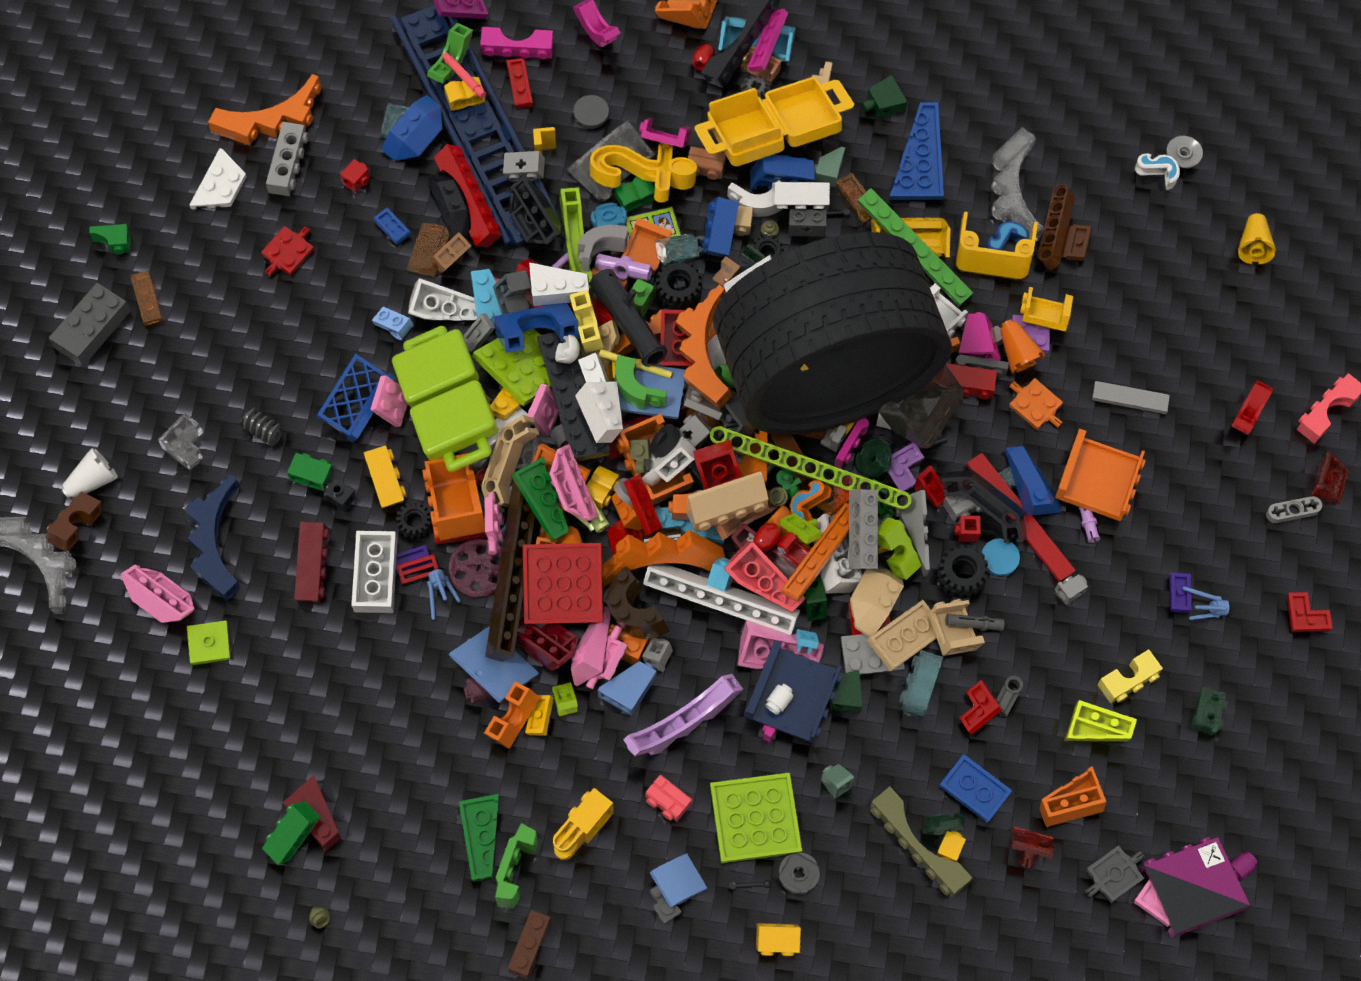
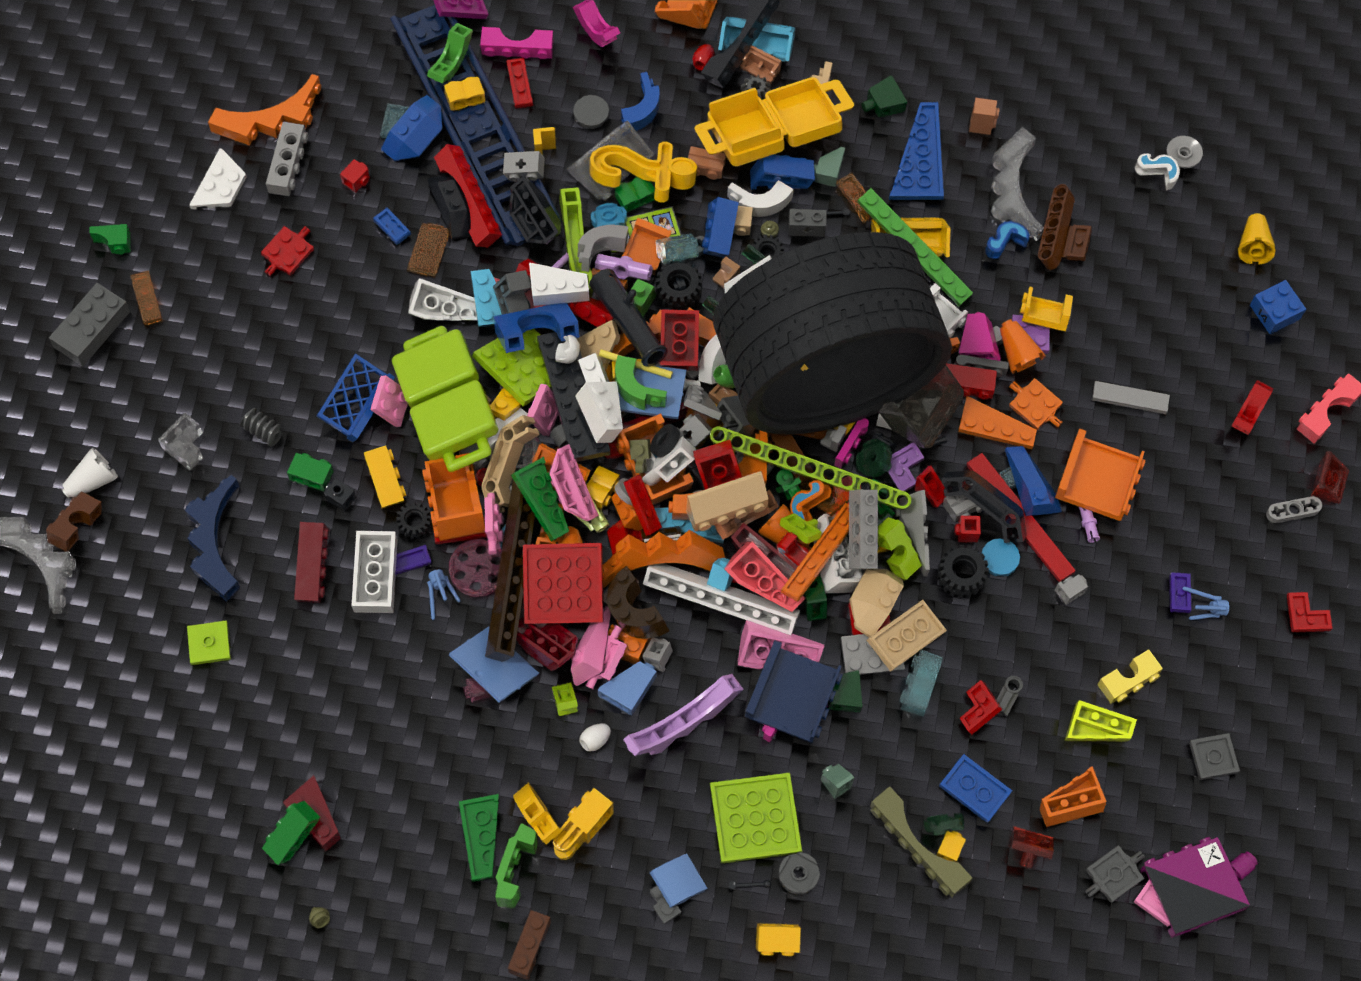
bright pink wedge [121,565,194,623] -> none
light blue plate [372,307,413,340] -> none
red tile [396,554,438,584] -> none
medium nougat hinge [431,232,471,273] -> none
coral piece [442,52,486,98] -> none
light grey plate [463,313,496,352] -> none
orange arch [484,681,540,749] -> none
yellow plate [525,695,554,736] -> none
light yellow arch [570,290,604,353] -> none
dark pink panel [639,118,692,148] -> none
coral brick [645,775,692,822] -> none
orange arch [675,285,732,410] -> none
dark pink plate [747,9,788,72] -> none
red animal [753,523,781,551] -> none
white brick [765,684,794,715] -> none
olive plate [769,487,788,507] -> none
white wedge [772,182,830,209] -> none
medium azure tile [795,629,819,654] -> none
tan panel [928,599,985,656] -> none
dark grey pin [945,613,1005,631] -> none
yellow windscreen [955,212,1038,280] -> none
clear green brick [1190,687,1228,735] -> none
none -> yellow slope [513,782,562,844]
none -> white animal [580,723,611,752]
none -> blue arch [621,72,660,133]
none -> orange wing [958,396,1037,449]
none -> nougat brick [969,98,999,135]
none -> dark grey plate [1189,733,1240,780]
none -> blue brick [1250,280,1306,334]

